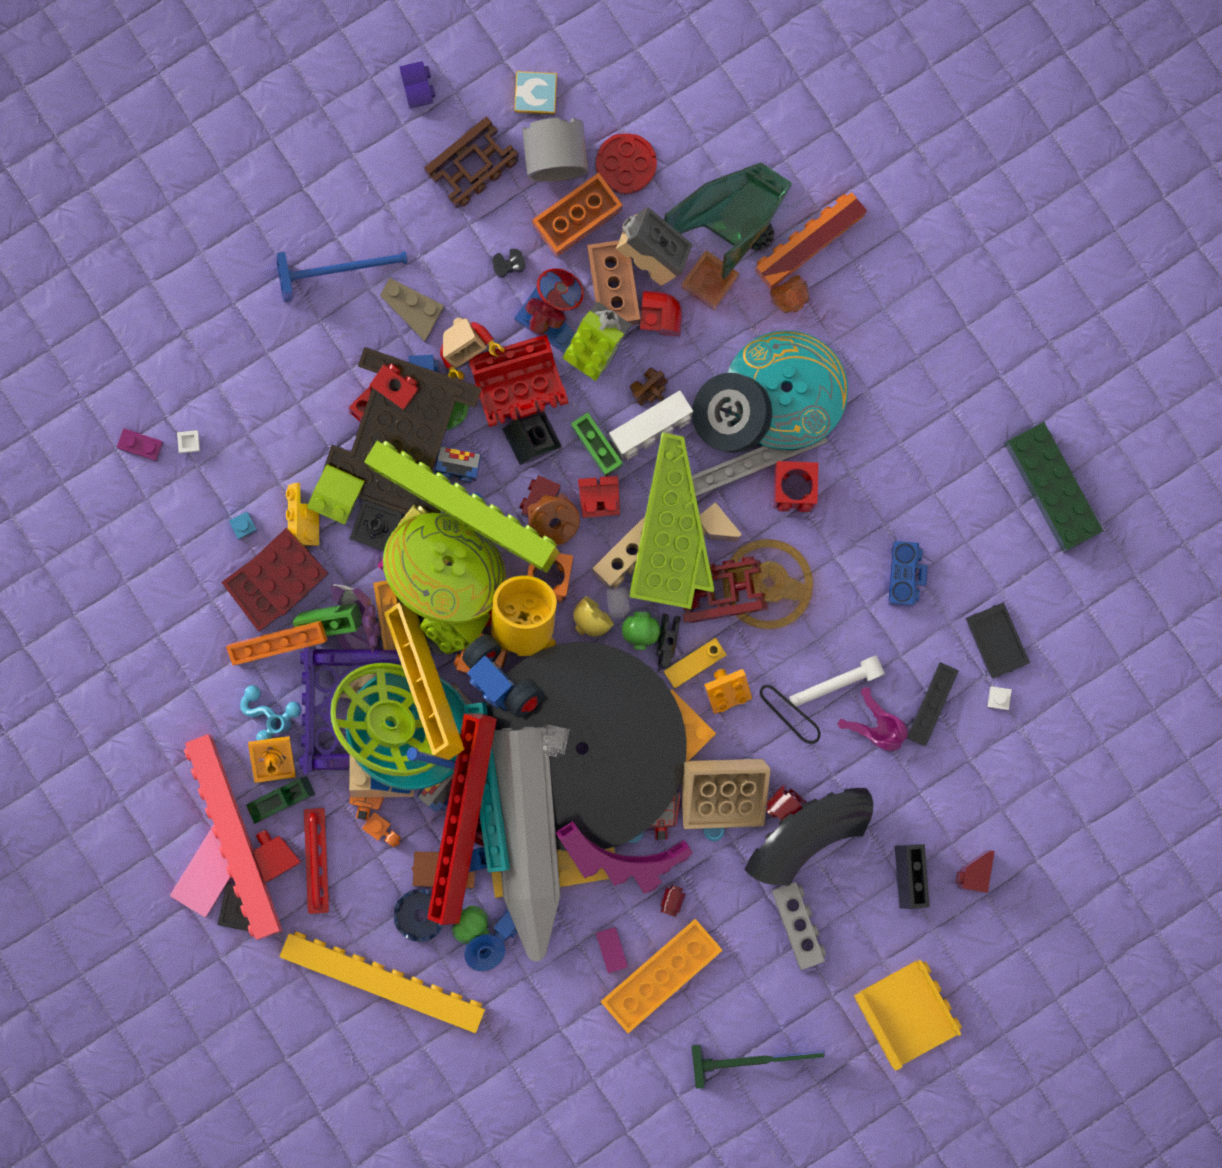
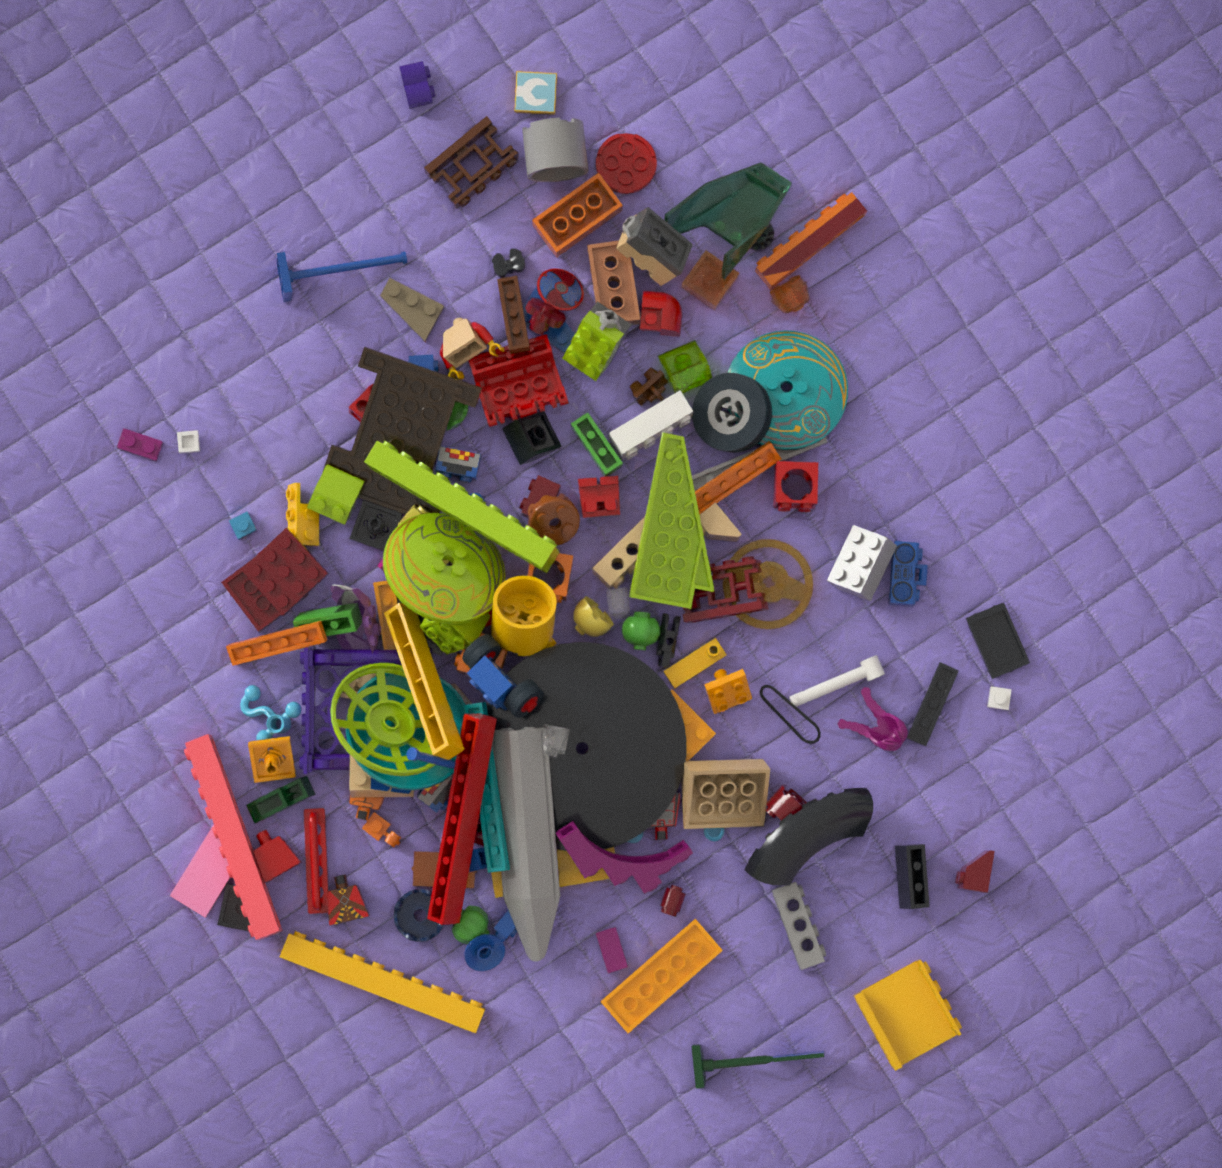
red brick [370,363,420,409] -> none
dark green brick [1004,422,1103,553] -> none
none -> torso [327,874,370,925]
none -> reddish brown plate [497,275,530,354]
none -> clear neon green slope [658,340,713,394]
none -> orange plate [695,441,781,515]
none -> brick [827,525,897,601]

